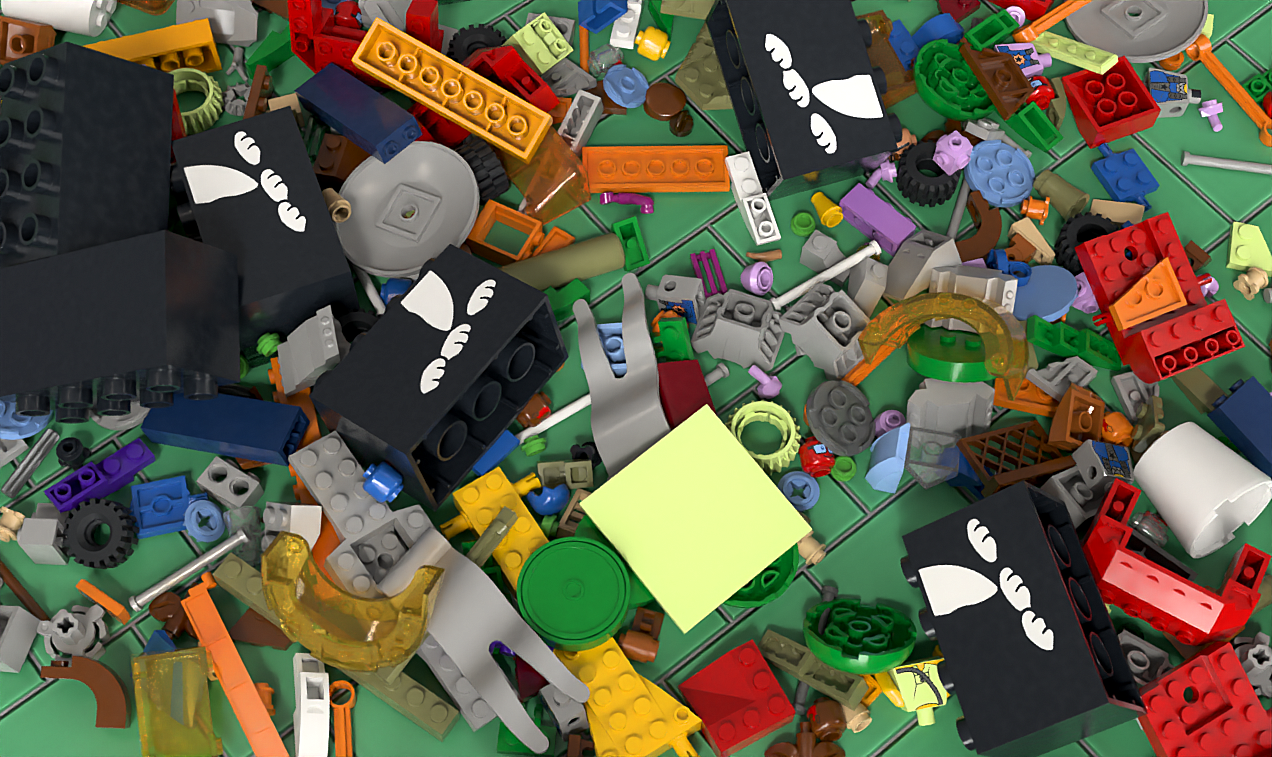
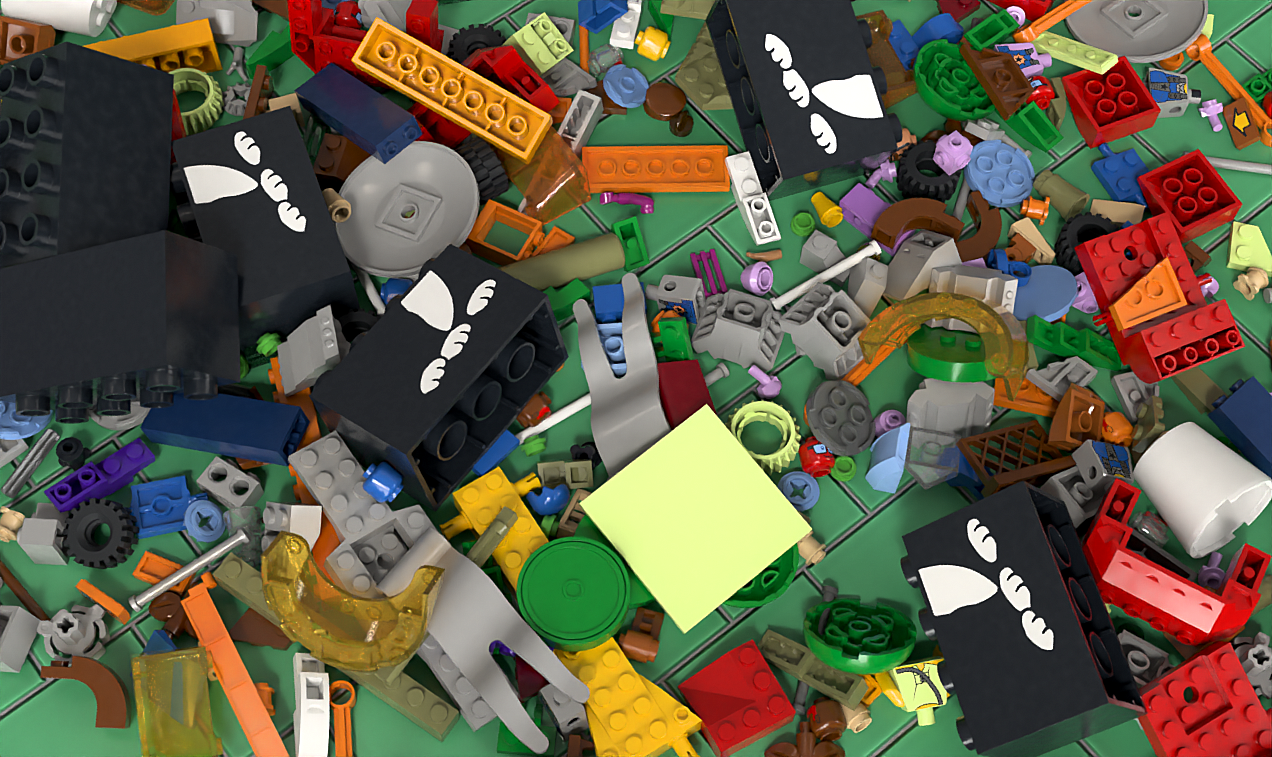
none -> orange tile [132,551,196,597]
none -> blue piece [593,282,647,324]
none -> reddish brown arch [870,198,965,249]
none -> red slope [1137,149,1243,244]
none -> lavender plate [1198,552,1225,589]
none -> dark orange tile [1223,97,1262,150]

